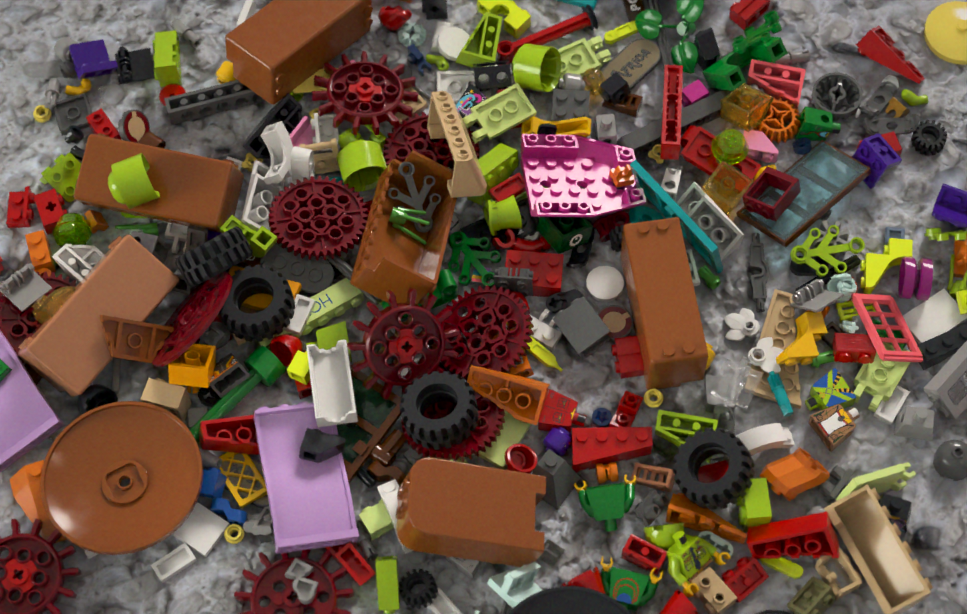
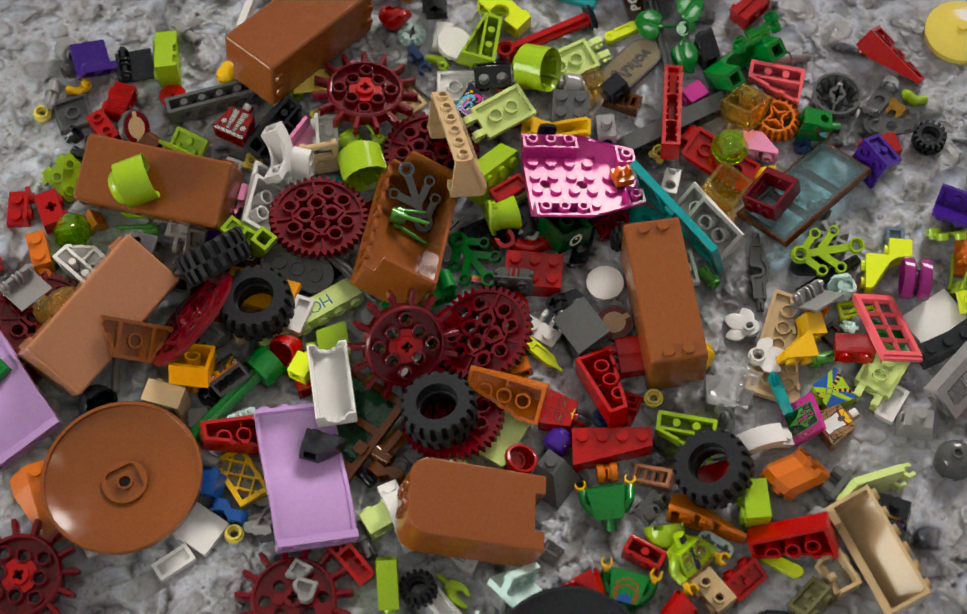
none -> red brick [102,81,138,122]
none -> lime bracket [158,126,211,157]
none -> torso [213,103,256,149]
none -> light aqua gear [226,406,256,418]
none -> bright pink plate [234,183,249,217]
none -> lime hand [436,573,471,609]
none -> red wedge [575,346,628,428]
none -> dark grey hand [694,11,715,25]
none -> tile [780,393,827,447]

